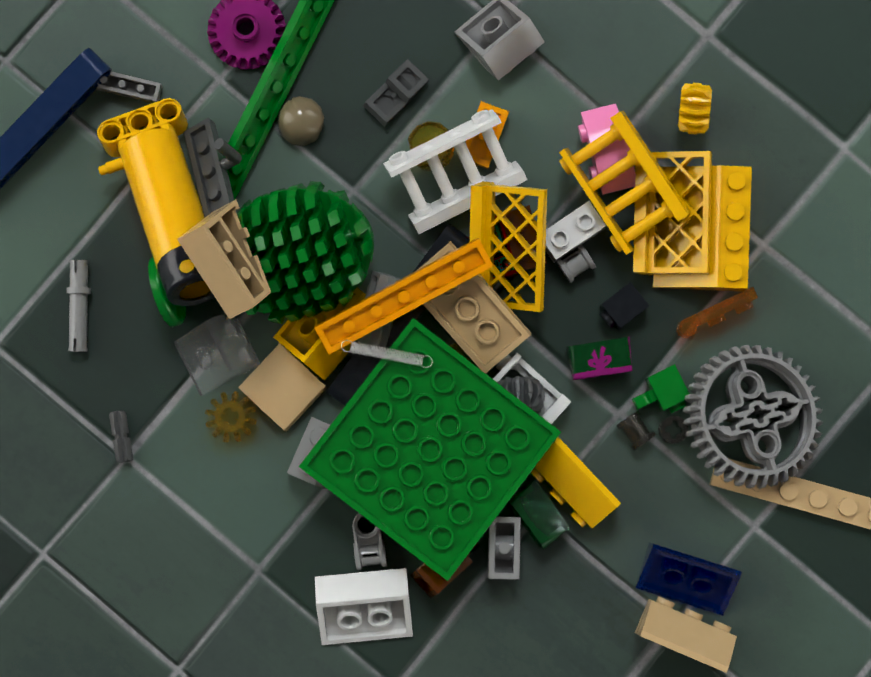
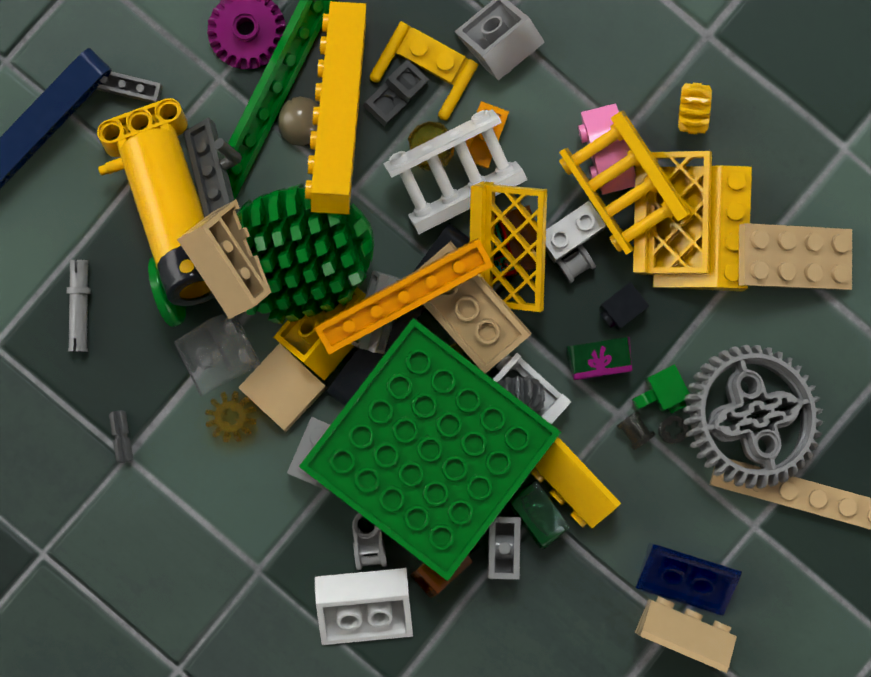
white piece [341,340,433,368] -> none
clear orange plate [676,287,758,339] -> none
none -> yellow brick [305,1,366,214]
none -> yellow plate [369,21,479,120]
none -> tan plate [739,223,852,290]

